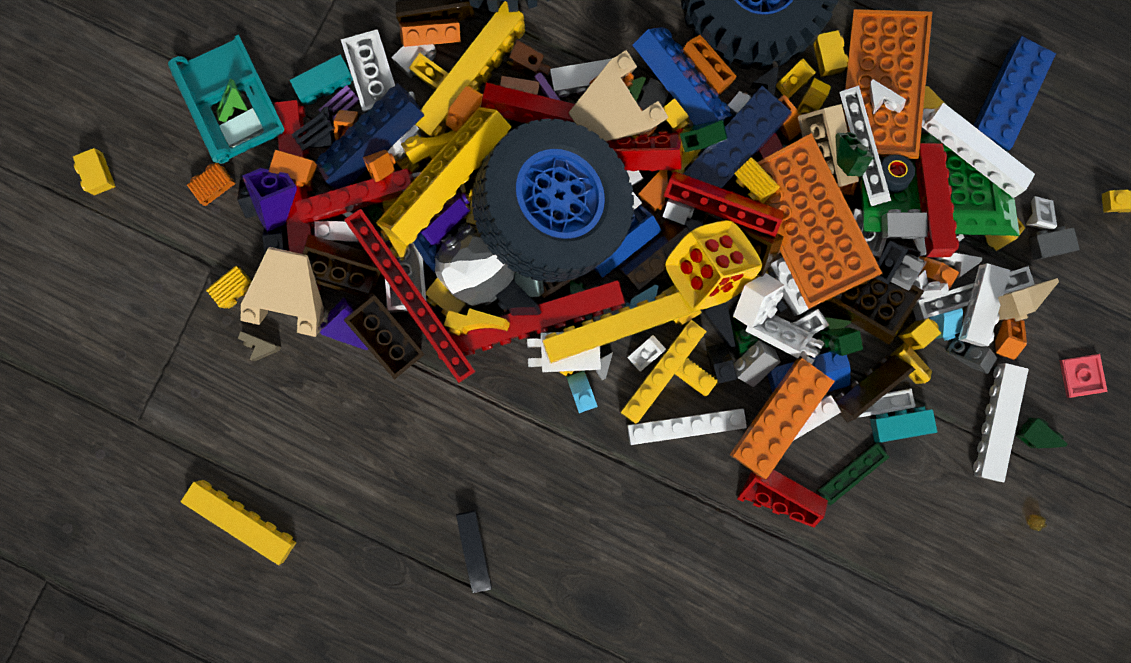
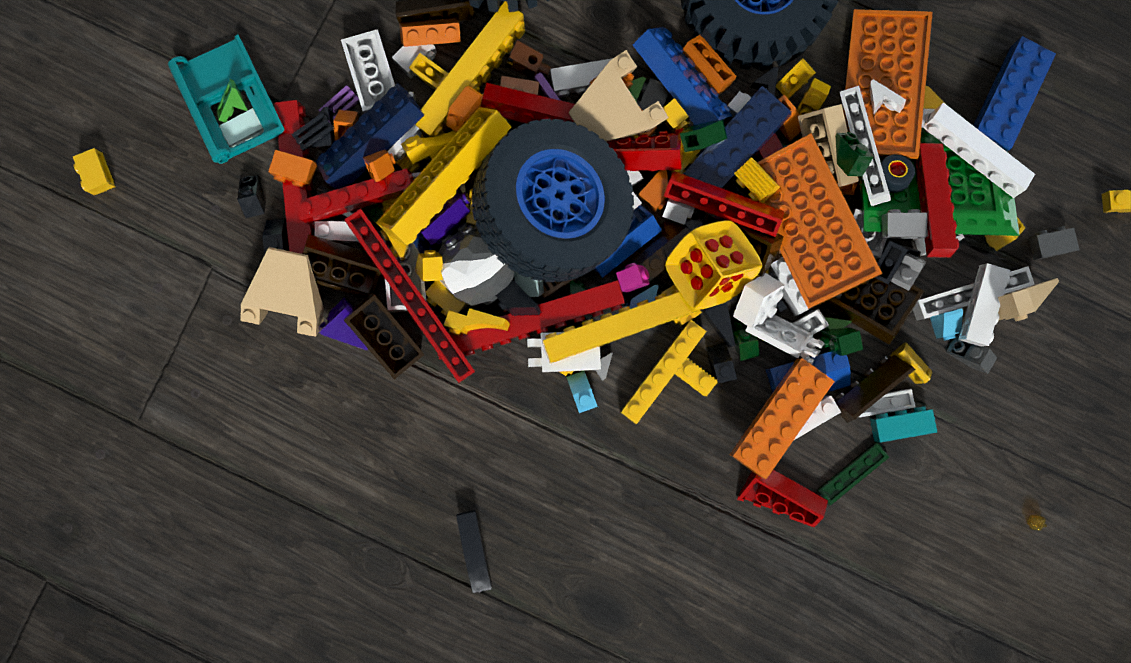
yellow brick [181,480,296,565] -> none
orange brick [187,163,236,206] -> none
yellow brick [206,266,252,309] -> none
dark tan slope [238,332,281,361] -> none
dark purple slope [243,168,297,232] -> none
teal brick [290,54,353,105] -> none
white slope [627,335,666,372] -> none
white brick [627,409,747,445] -> none
light grey brick [734,340,781,387] -> none
yellow brick [813,30,848,77] -> none
yellow brick [898,318,941,350] -> none
white slope [913,270,949,298] -> none
orange slope [918,256,959,289] -> none
white slope [936,253,982,278] -> none
white brick [973,363,1029,482] -> none
orange slope [995,318,1027,360] -> none
dark green slope [1015,418,1068,449] -> none
white slope [1026,196,1057,230] -> none
coral tile [1059,354,1108,398] -> none
none -> yellow slope [415,250,443,281]
none -> dark pink brick [616,263,650,292]

